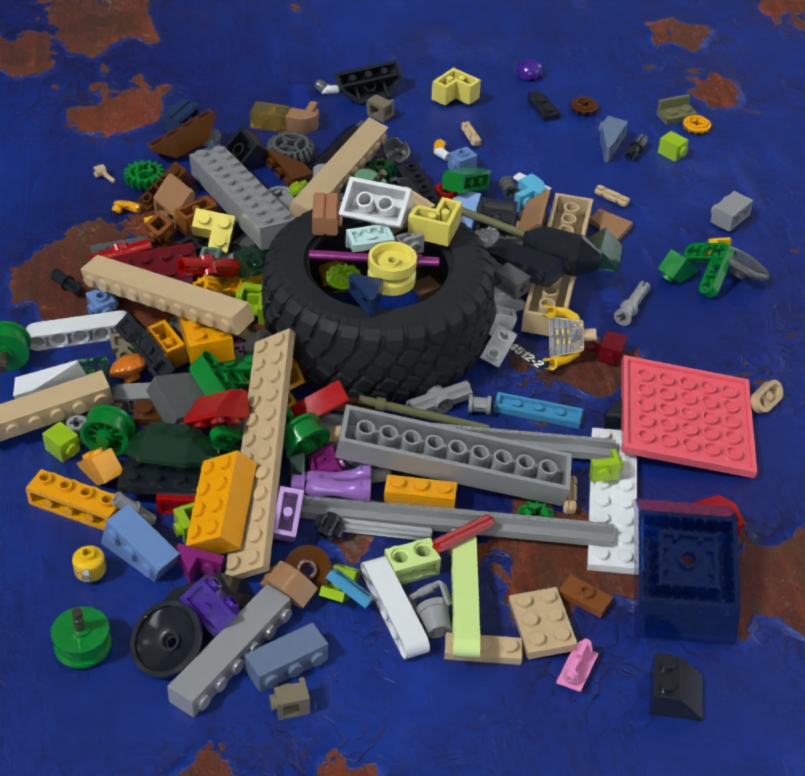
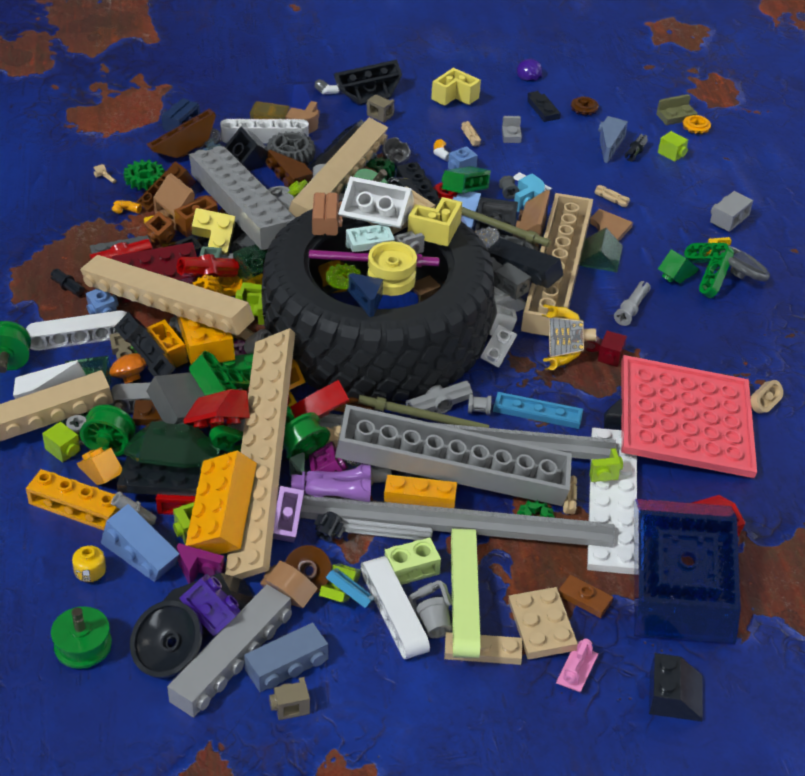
red axle [432,514,494,553] -> none
sticker [509,341,548,370] -> none
black wedge [522,225,602,277] -> none
none -> white beam [220,119,309,143]
none -> light grey bracket [502,116,522,143]

